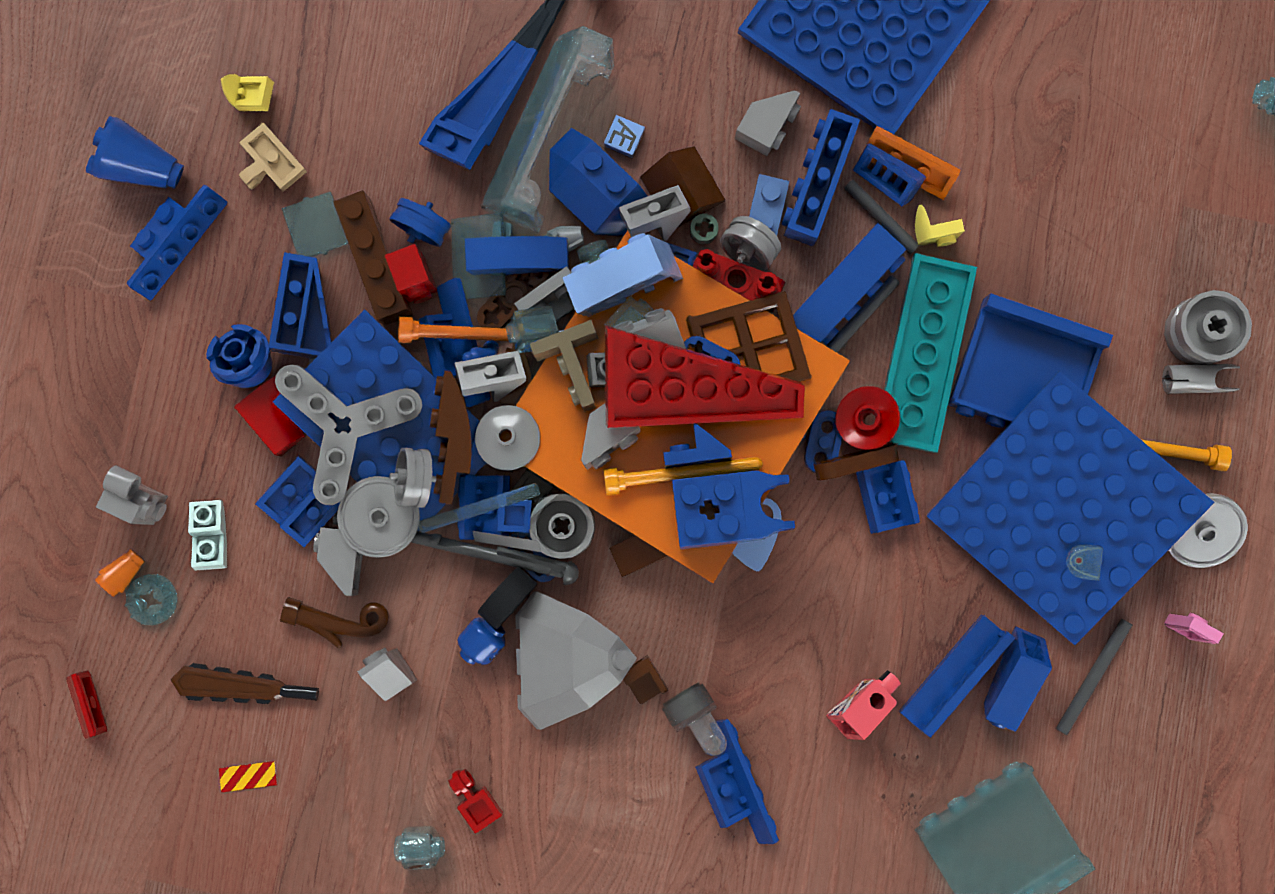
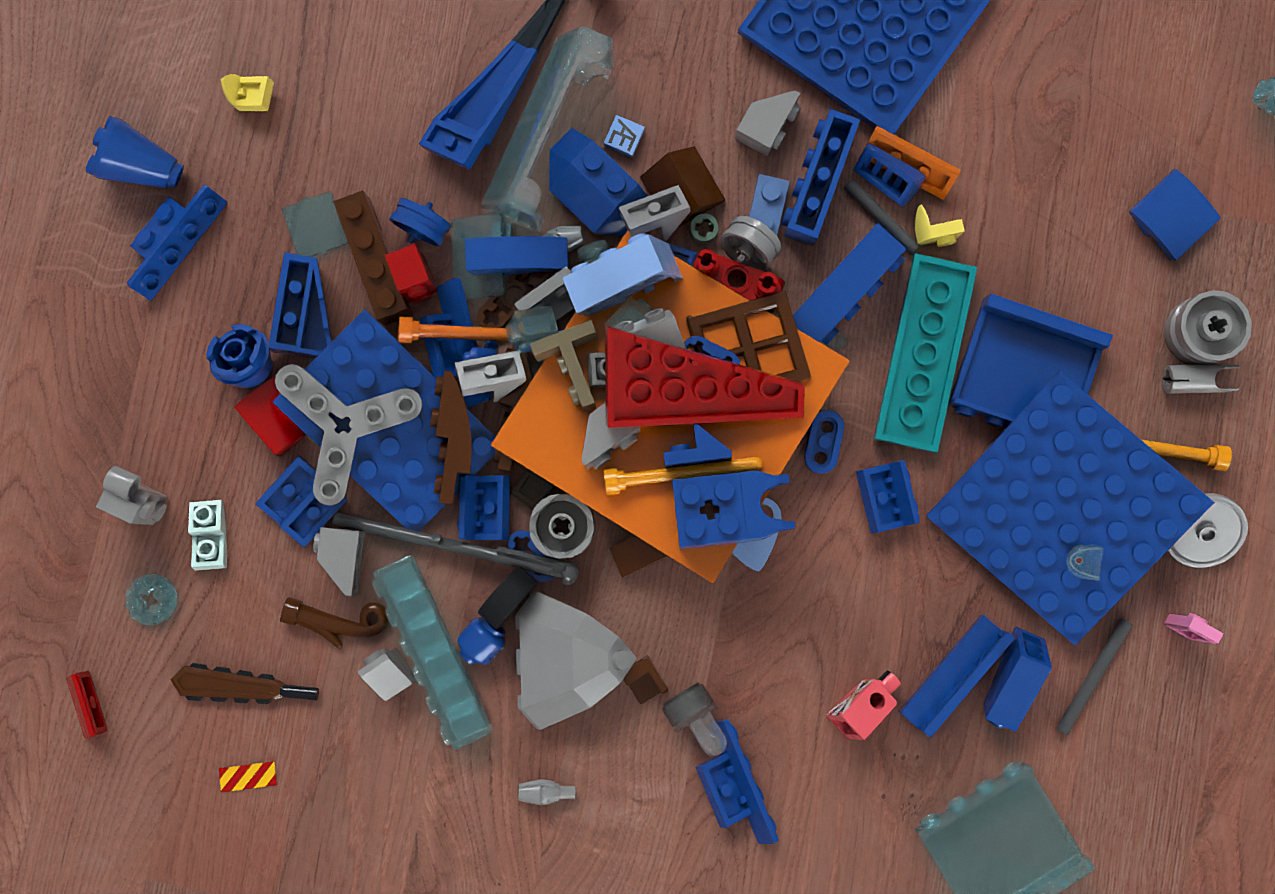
orange cone [95,549,145,597] -> none
tan plate [239,123,307,192] -> none
light grey shield [337,476,420,558] -> none
light grey wheel [389,448,436,508] -> none
clear light blue head [394,826,445,870] -> none
clear light blue bar [419,483,540,533] -> none
red plate [448,769,503,834] -> none
light grey sticker [472,531,541,552] -> none
light grey dish [475,405,540,471] -> none
blue tile [497,498,532,533] -> none
reddish brown beam [814,444,899,480] -> none
dark grey bar [826,276,899,352] -> none
red dish [836,386,900,450] -> none
none -> clear light blue brick [372,555,493,750]
none -> light grey piece [517,779,575,805]
none -> blue slope [1129,169,1221,261]

